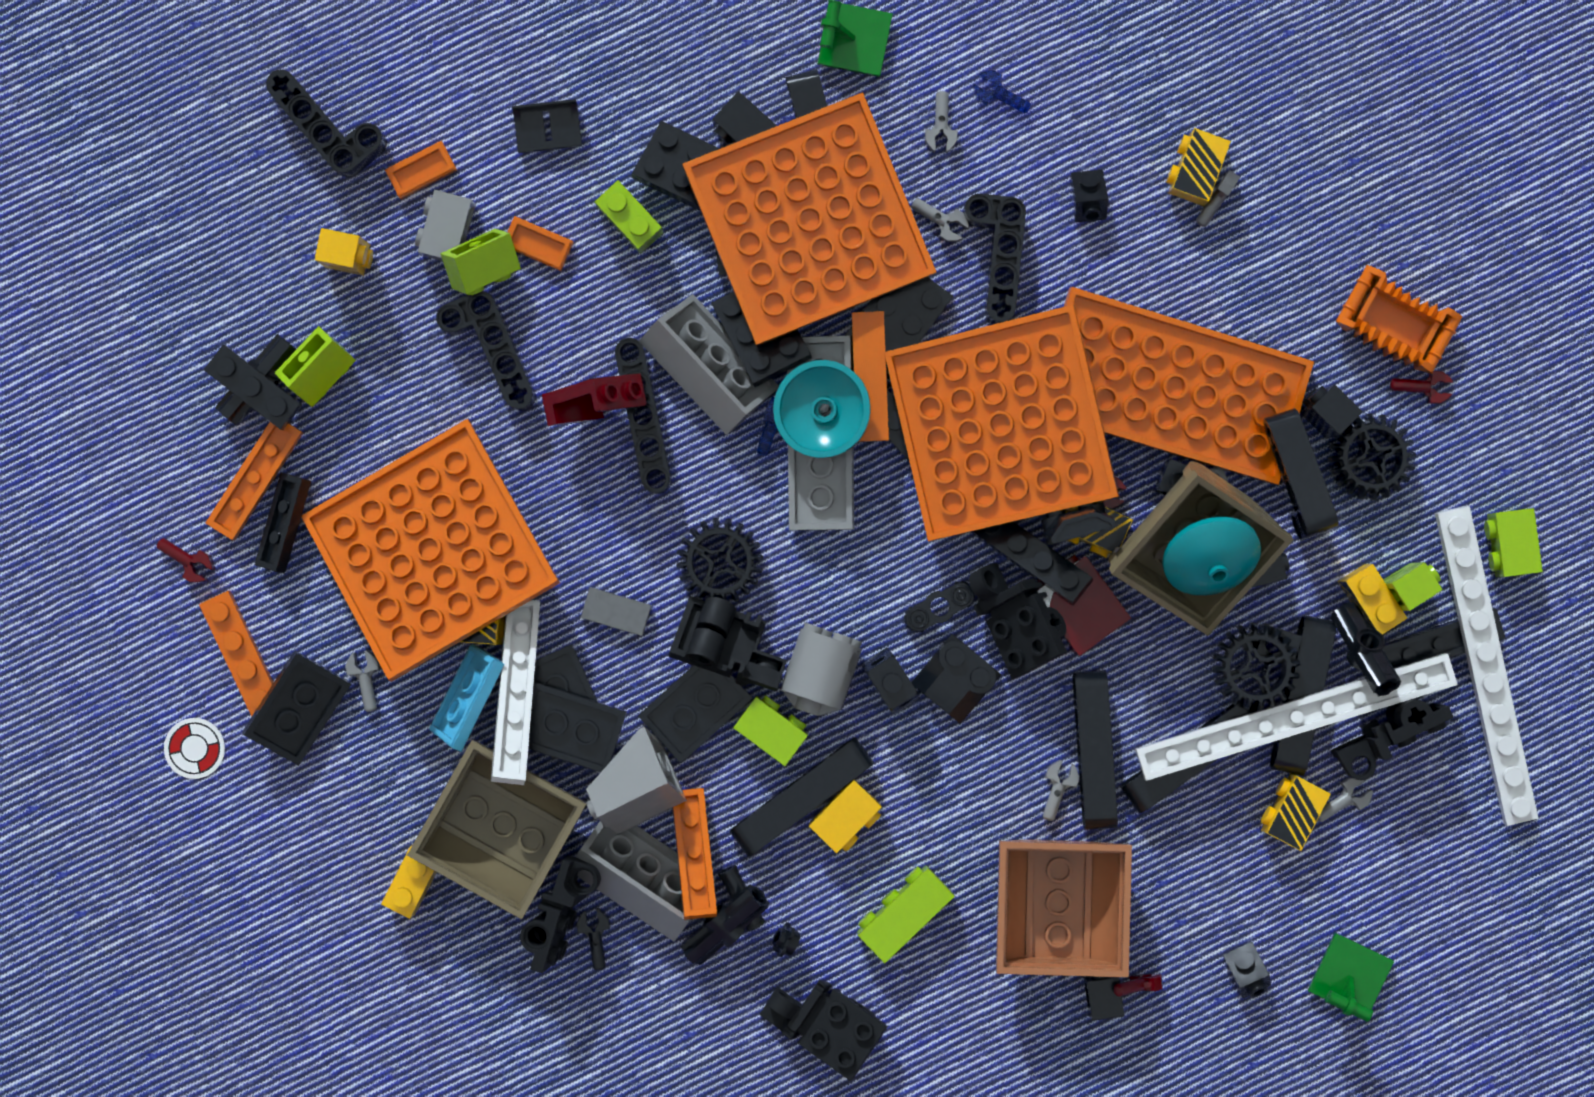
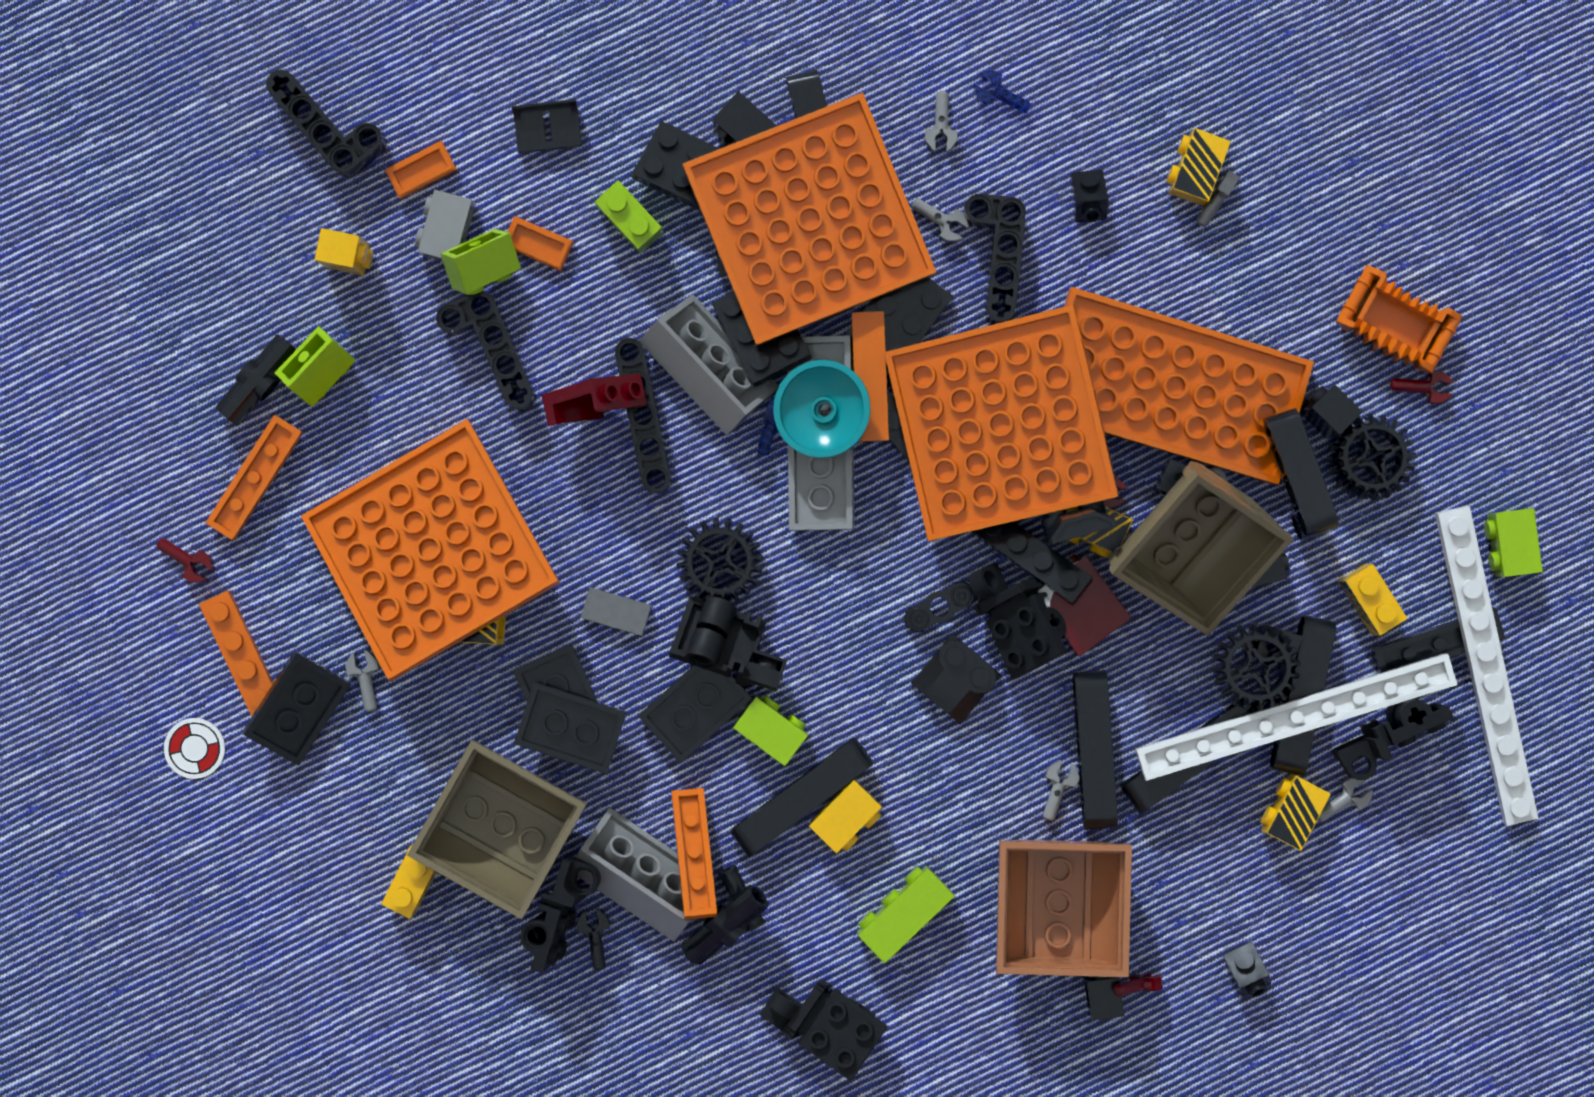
black plate [204,345,302,430] -> none
black plate [254,472,311,574] -> none
medium azure tile [429,644,504,752] -> none
white plate [491,600,540,785] -> none
light grey slope [586,726,687,834] -> none
black plate [772,922,800,957] -> none
light grey cylinder [780,623,862,716] -> none
green plate [817,0,893,77] -> none
black torso [861,647,920,716] -> none
teal dish [1162,517,1261,596] -> none
green plate [1307,933,1394,1022] -> none
black piece [1331,602,1401,697] -> none
lime brick [1384,562,1443,611] -> none

